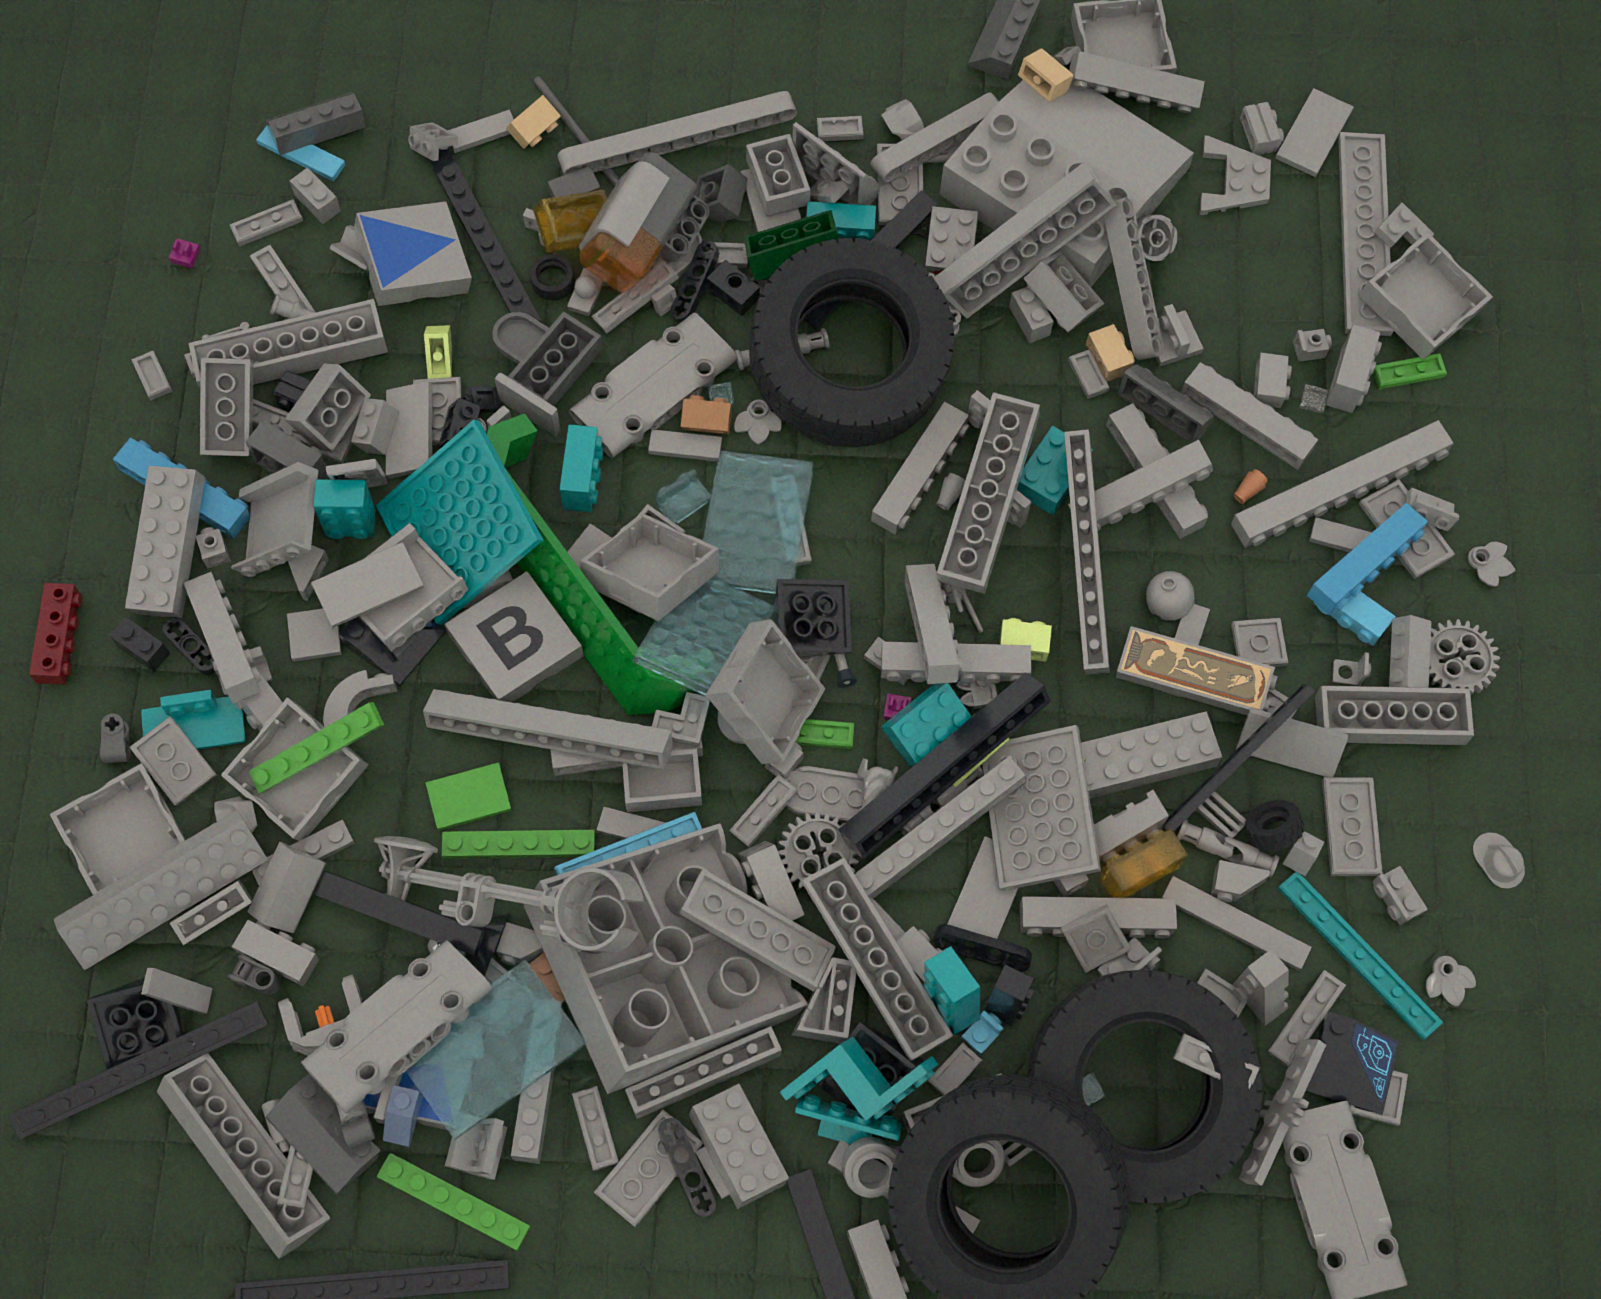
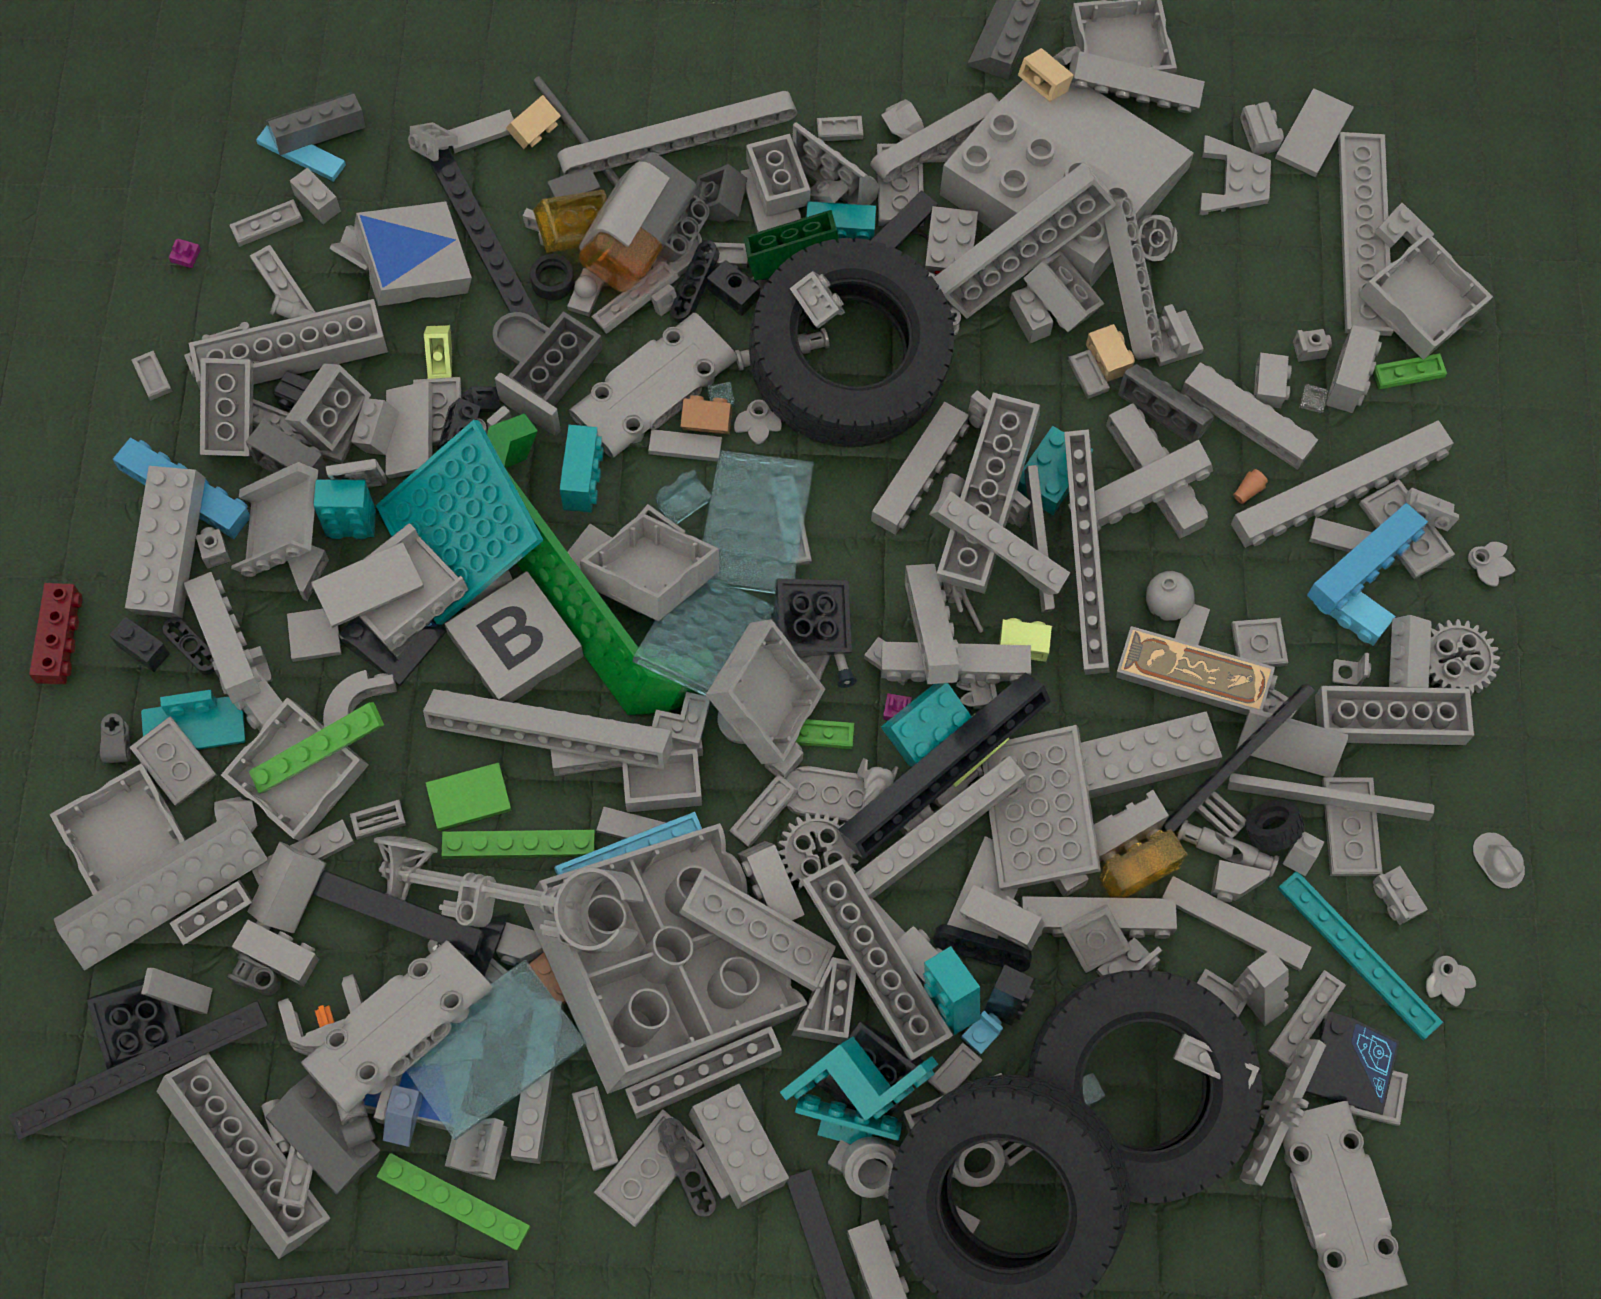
none -> light grey tile [350,800,406,840]
none -> light grey bracket [790,271,845,328]
none -> light grey arch [929,491,1070,595]
none -> light grey brick [959,885,1045,951]
none -> light grey tile [1024,465,1055,613]
none -> light grey tile [1227,773,1434,821]

